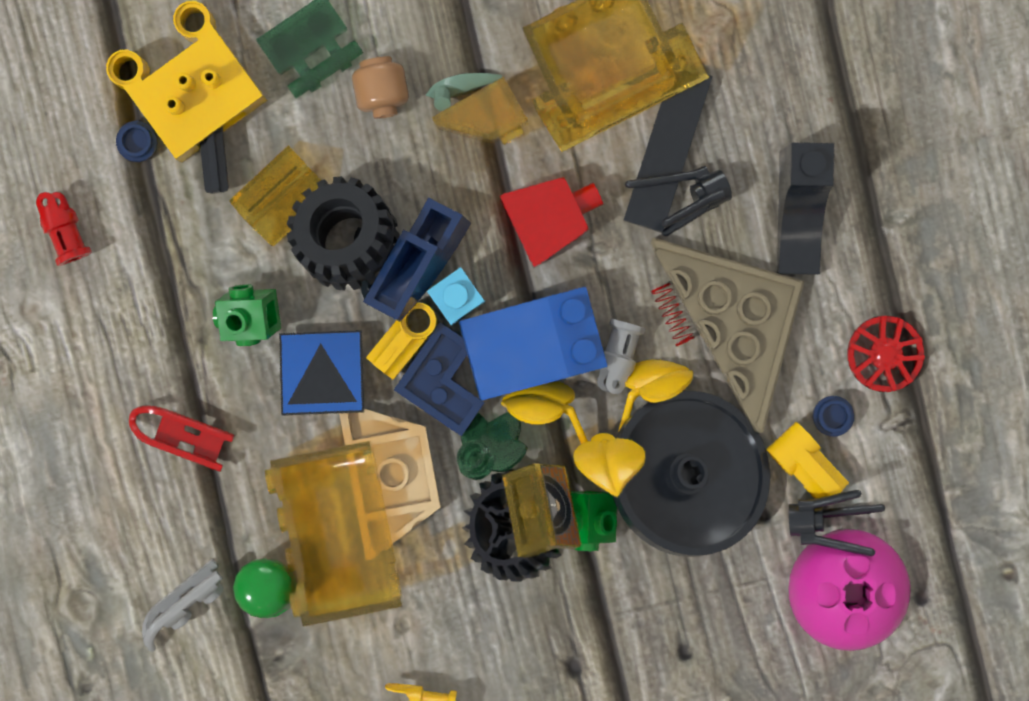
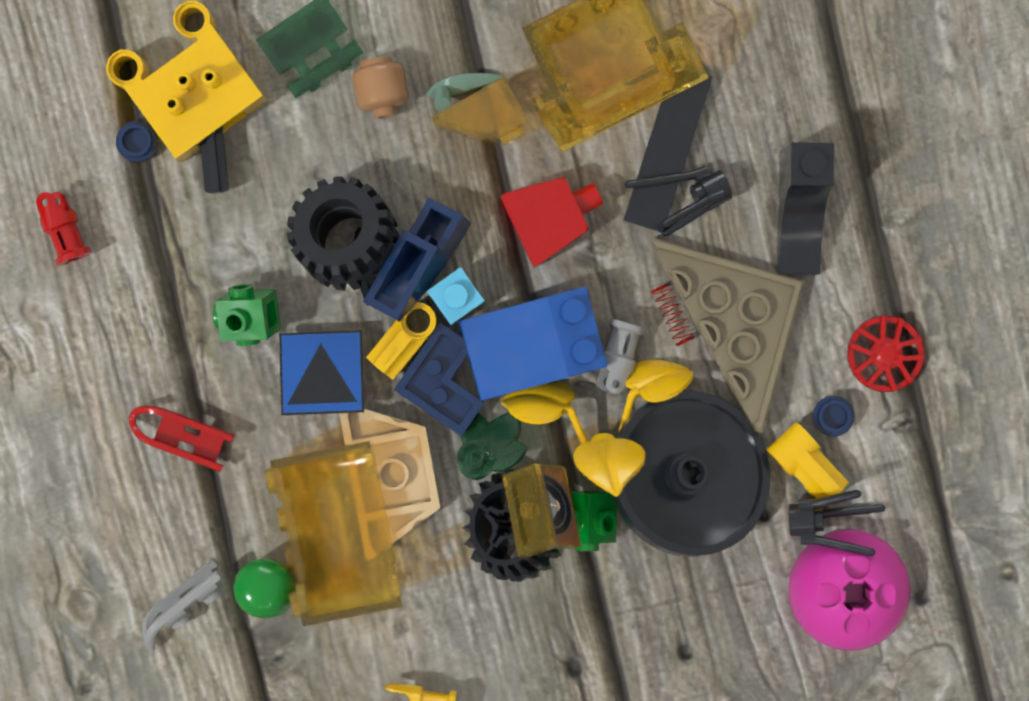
clear yellow panel [229,145,321,246] -> none

